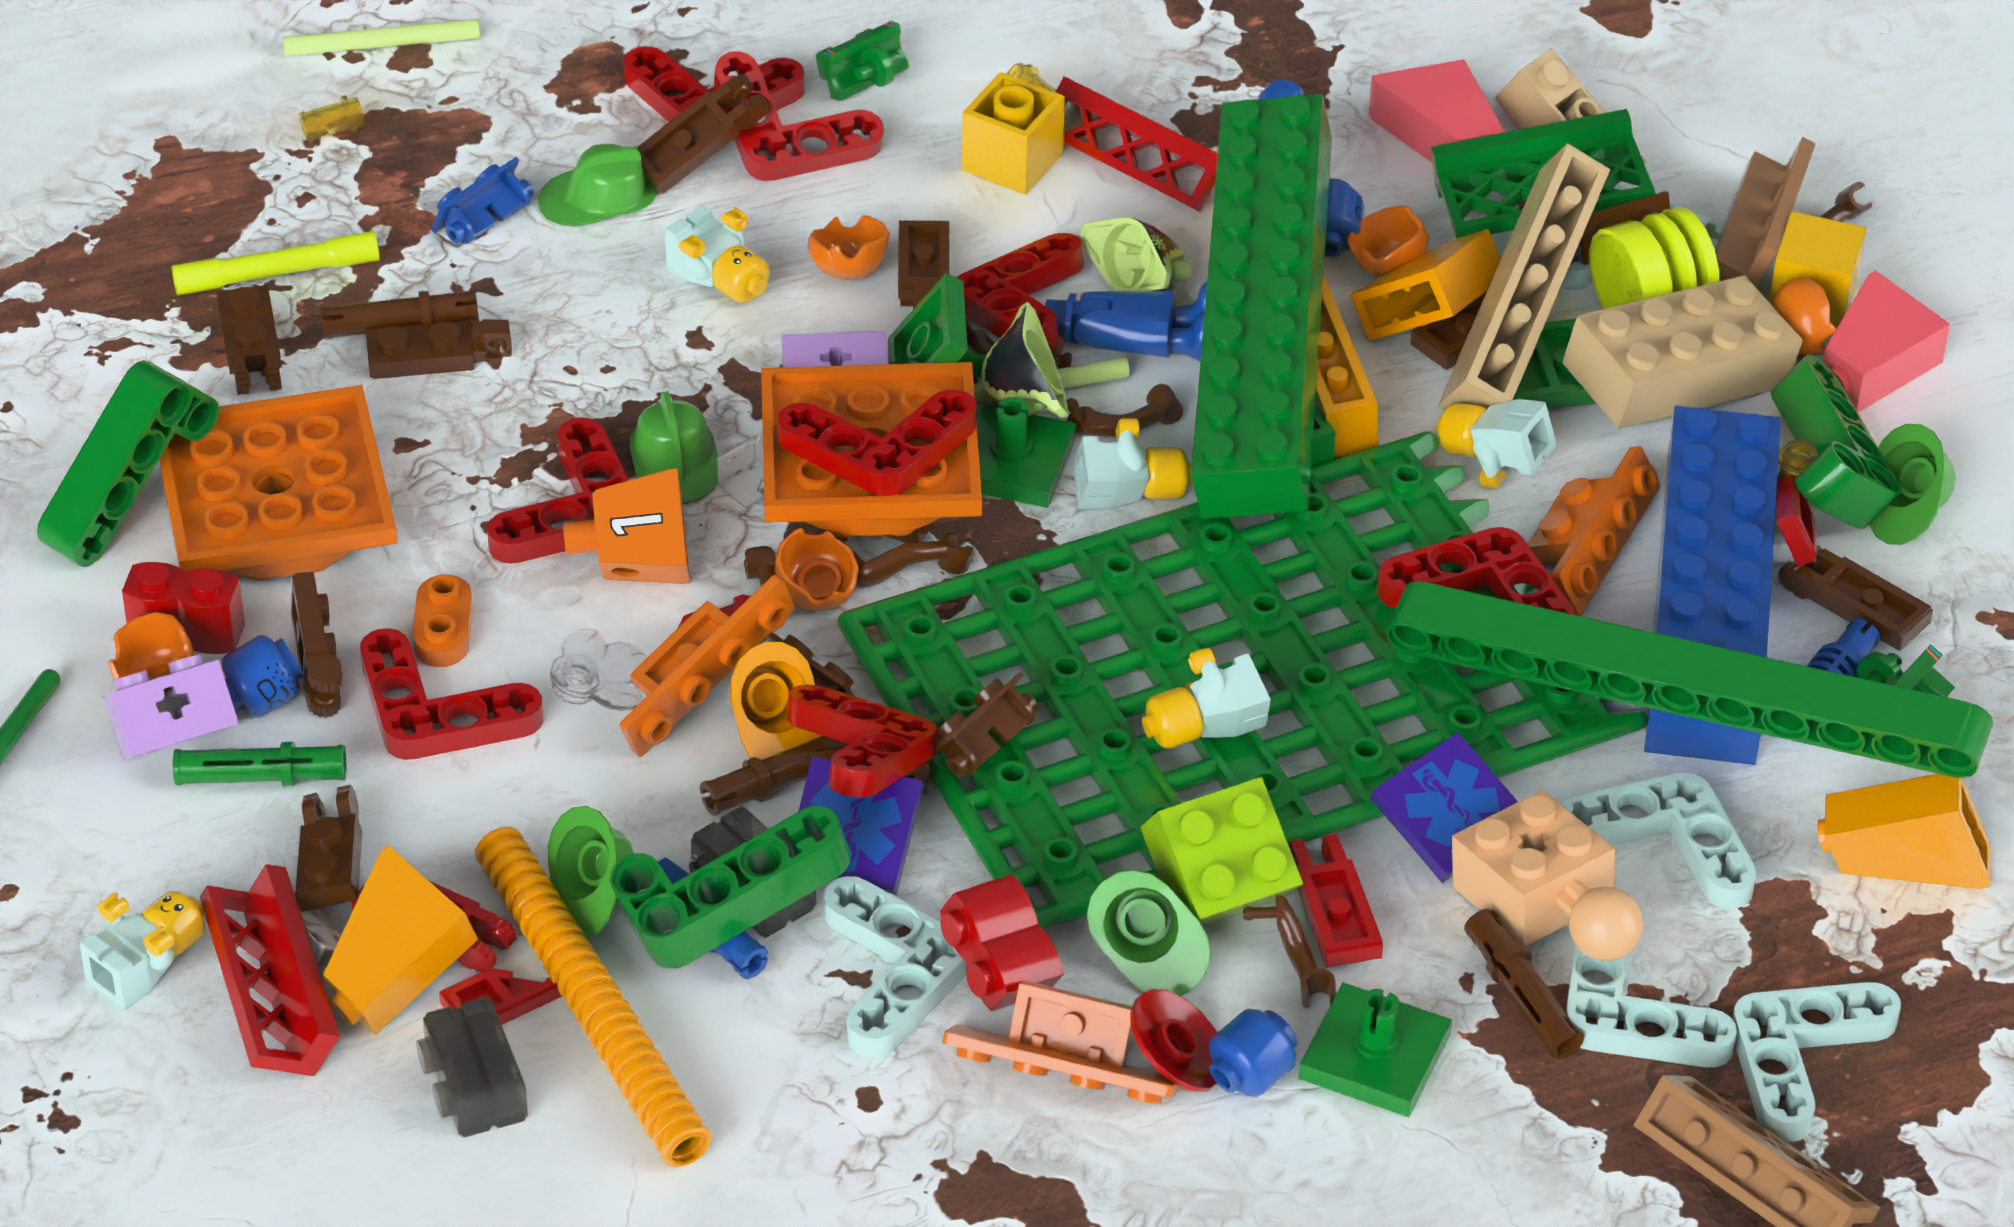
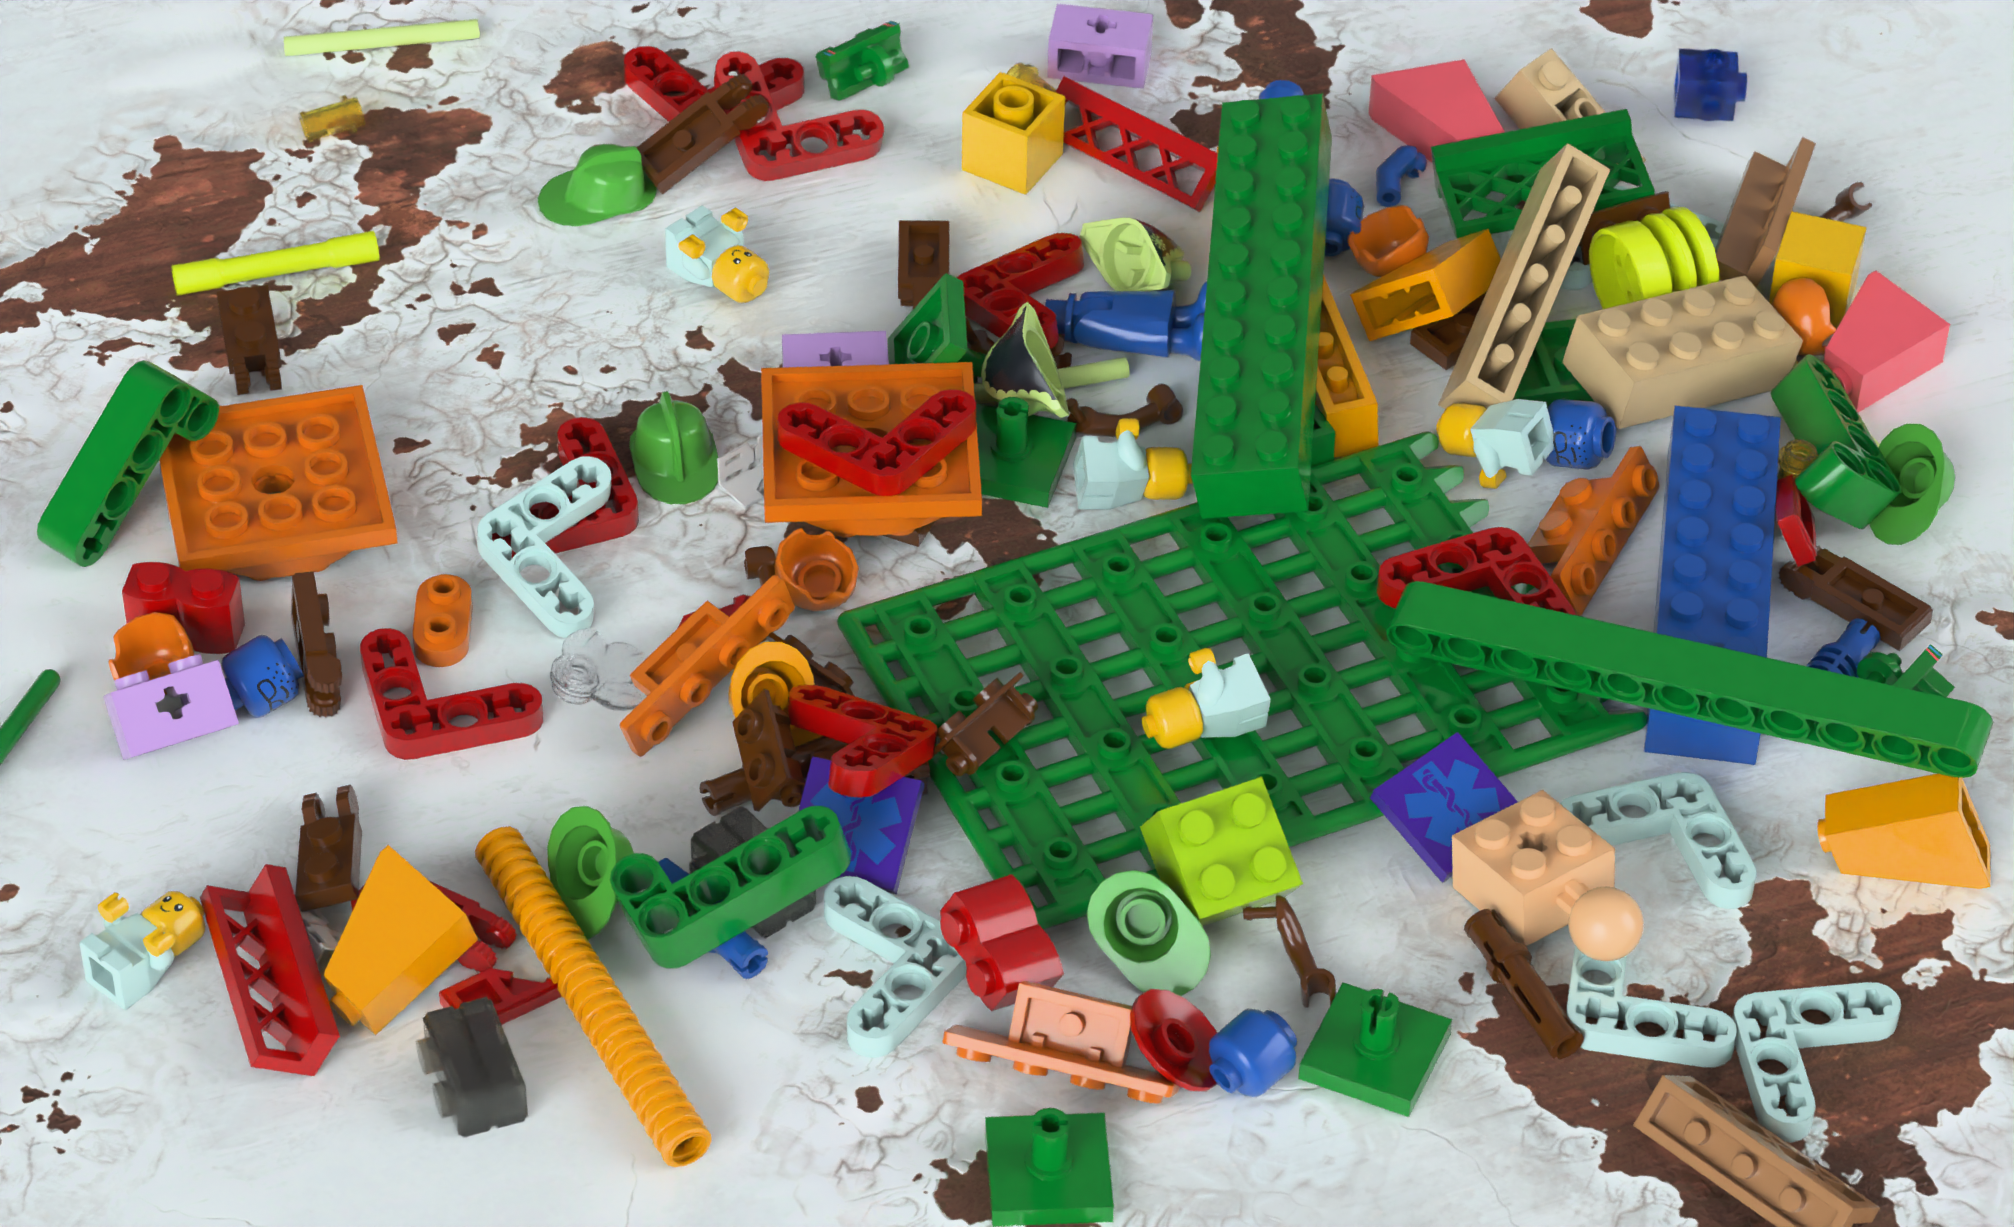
green pin [173,742,347,786] -> none
reddish brown pin [321,289,479,339] -> none
reddish brown hinge [365,319,512,379] -> none
blue hinge [431,157,534,244] -> none
orange torso [563,469,690,584] -> none
orange hair [807,215,890,280] -> none
reddish brown piece [852,532,973,587] -> none
red hinge [1289,834,1383,968] -> none
none -> light aqua beam [477,456,611,638]
none -> reddish brown hinge [732,689,806,812]
none -> green tile [985,1108,1114,1227]
none -> lavender brick [1047,4,1153,89]
none -> blue arm [1376,145,1427,207]
none -> blue head [1545,399,1616,470]
none -> clear blue brick [1674,48,1747,121]

